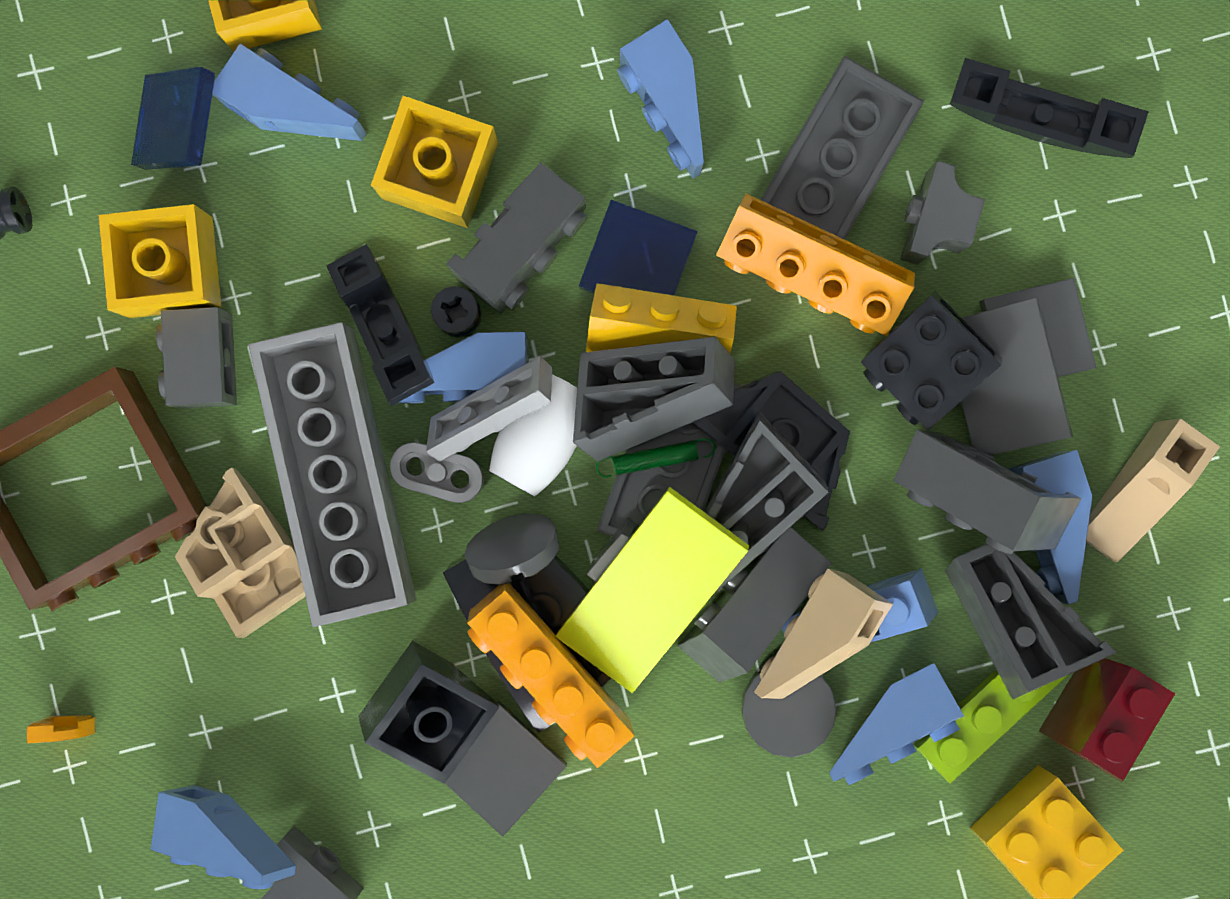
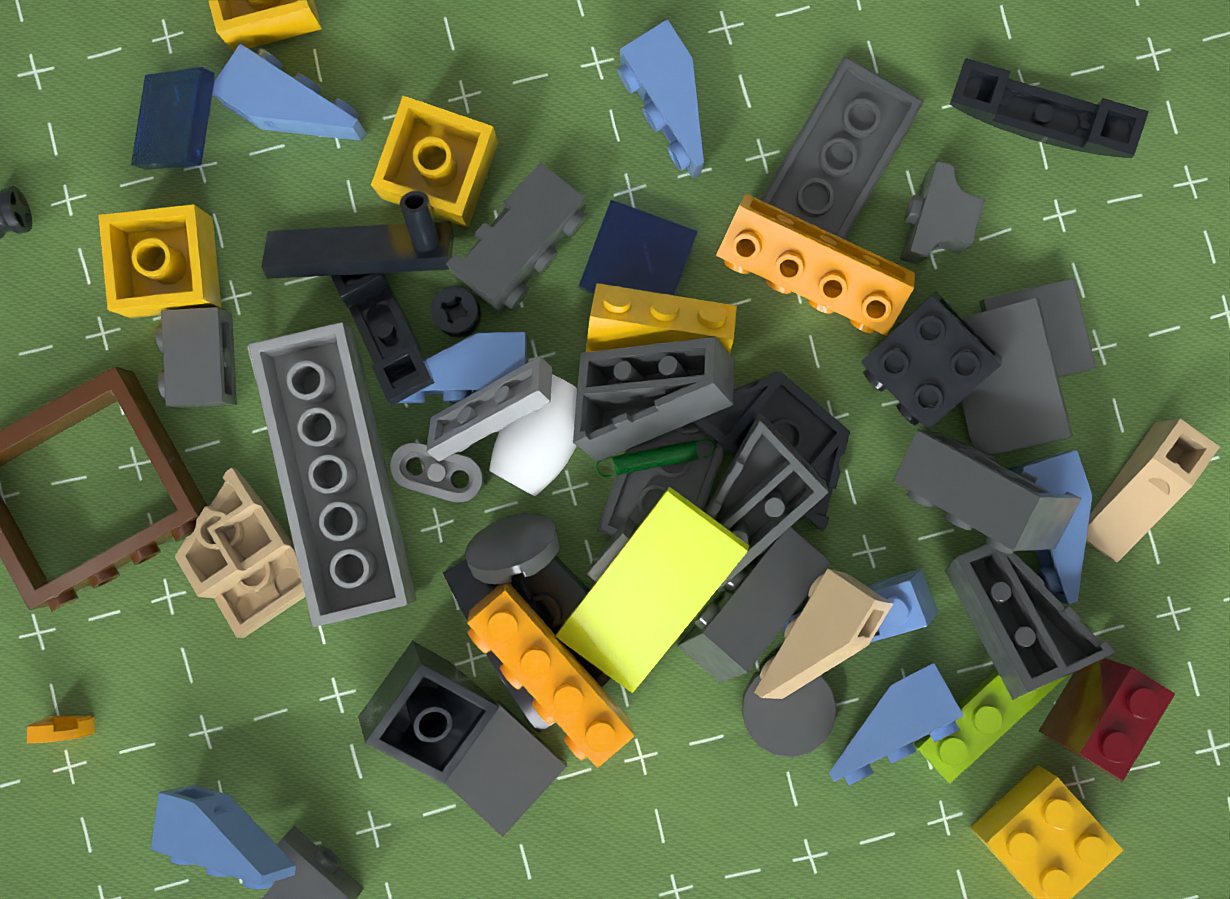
none -> black piece [261,191,454,279]

